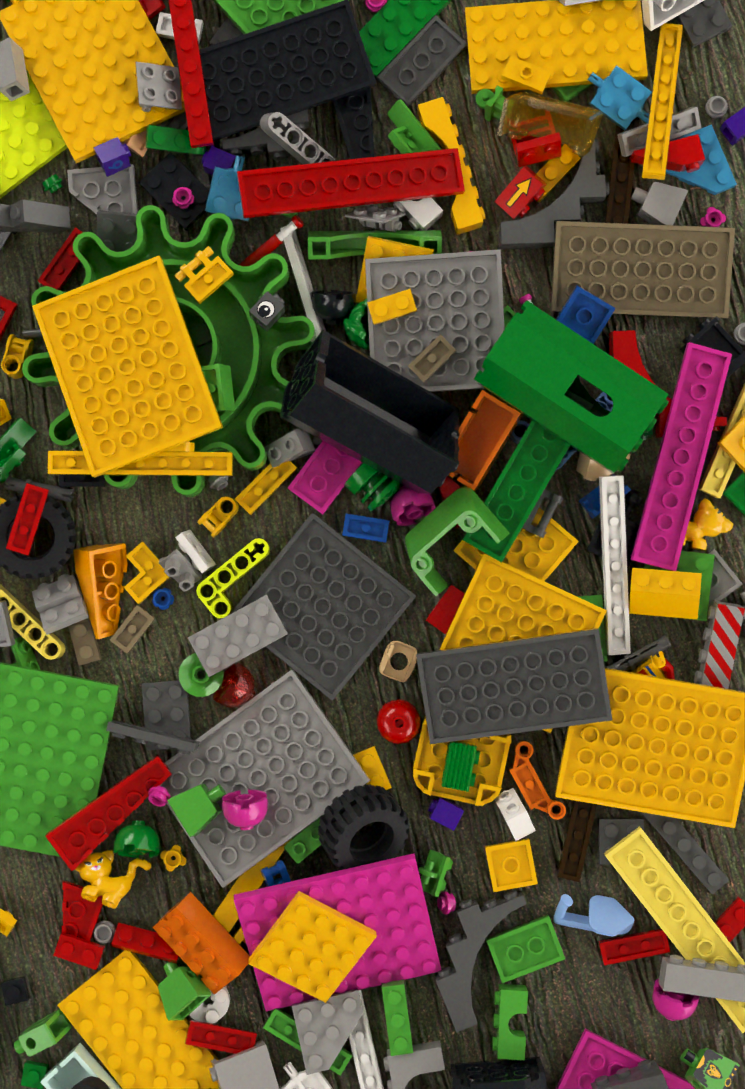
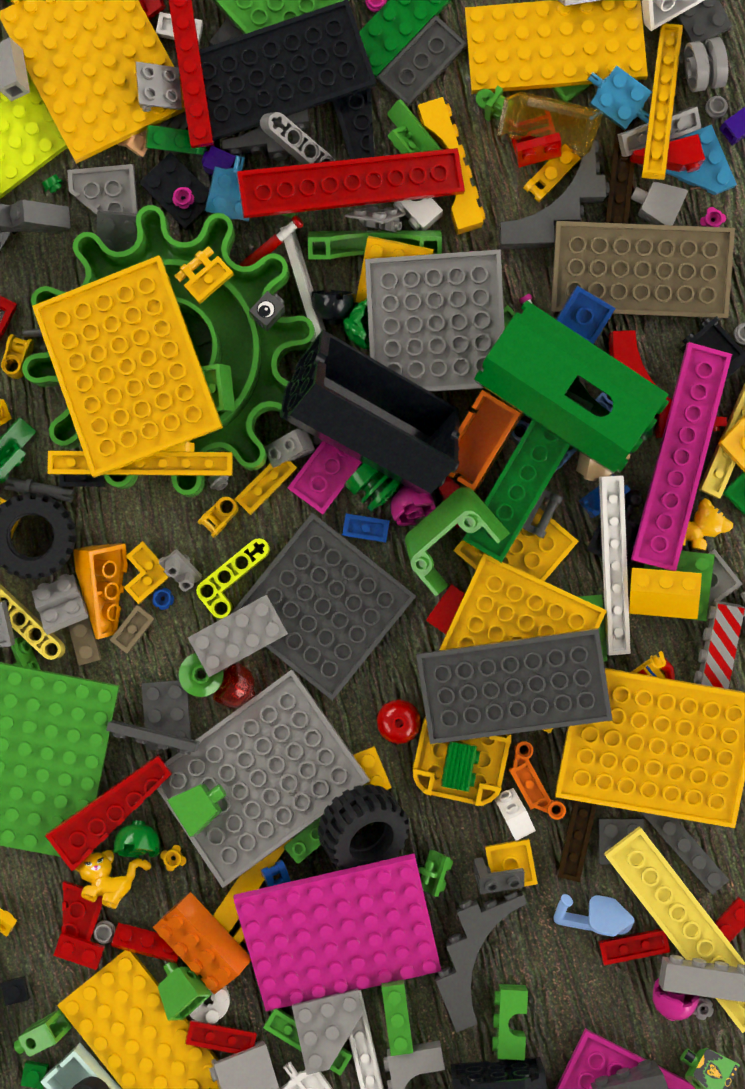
red plate [6,483,49,555] -> none
red plate [38,227,83,291] -> none
dark purple brick [93,137,131,177] -> none
dark pink plate [148,786,171,807] -> none
white plate [175,530,216,573] -> none
dark pink cylinder [222,790,268,830] -> none
yellow plate [249,891,377,1003] -> none
yellow plate [367,289,417,325] -> none
tan piece [379,641,418,682] -> none
dark tan plate [408,334,457,383] -> none
dark purple brick [428,797,464,831] -> none
dark pink plate [437,891,456,915] -> none
bright green plate [486,915,565,983] -> none
red brick [494,166,547,219] -> none
yellow plate [501,56,551,95] -> none
dark grey pin [606,635,671,672] -> none
none -> dark grey bracket [474,857,525,894]
none -> light grey wheel [684,37,728,93]
none -> light grey plate [693,997,714,1020]

